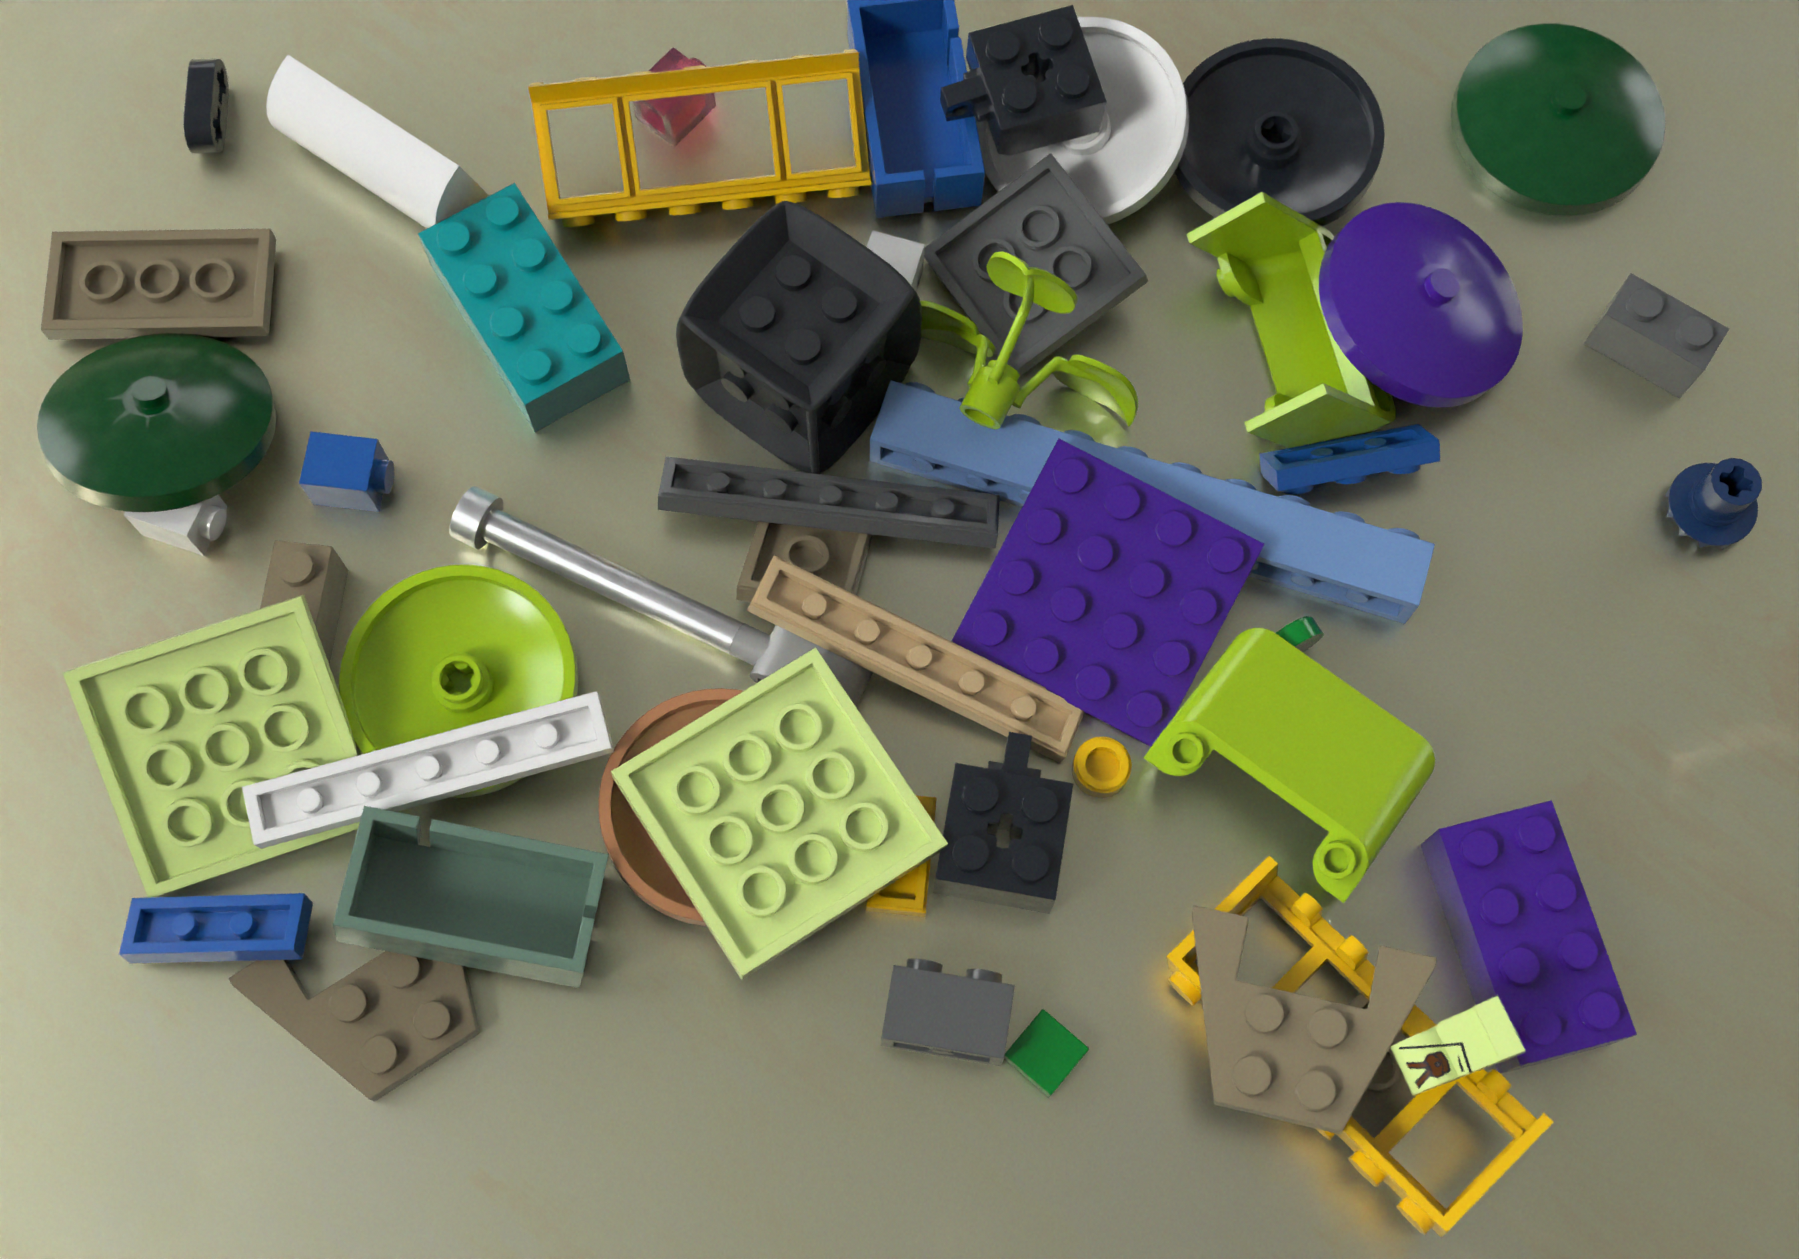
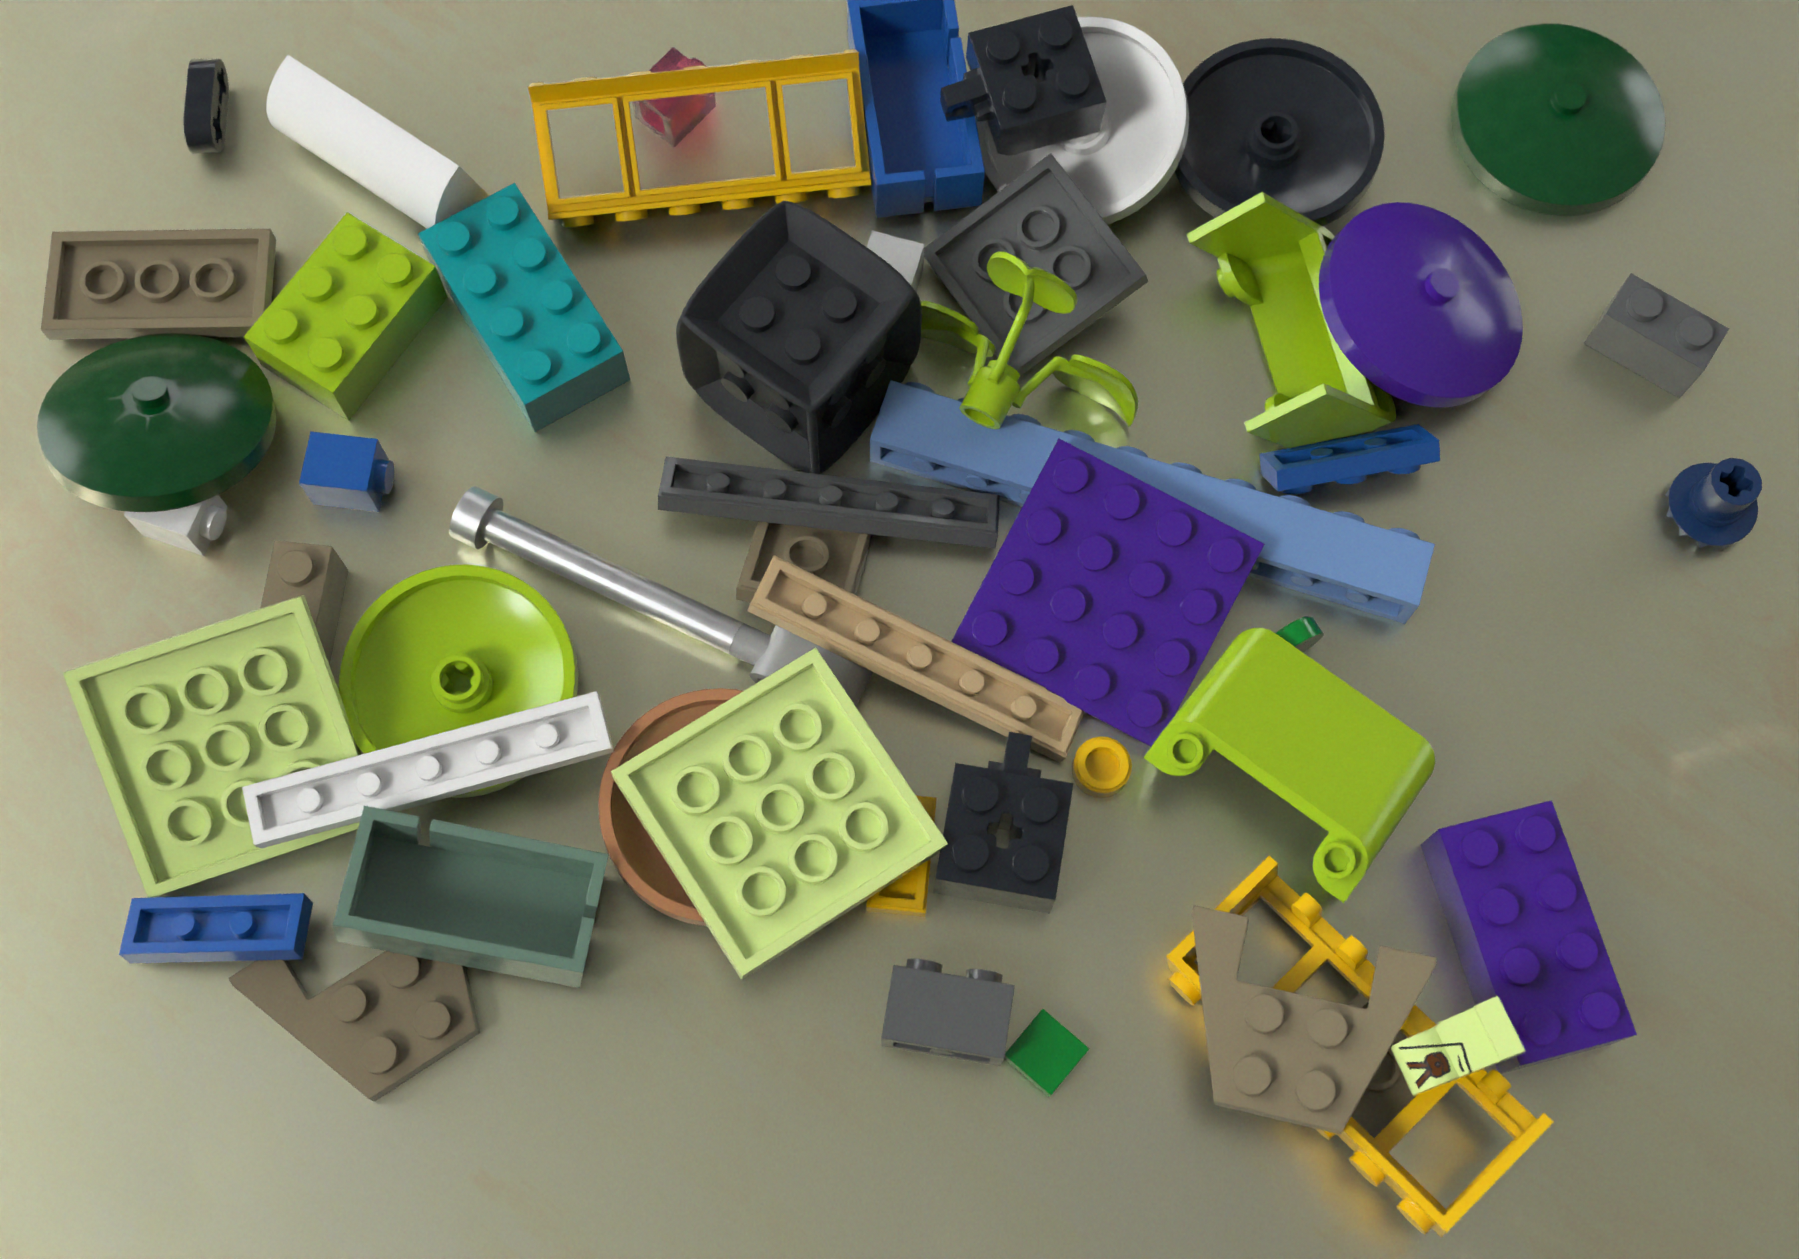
none -> lime brick [244,212,448,421]

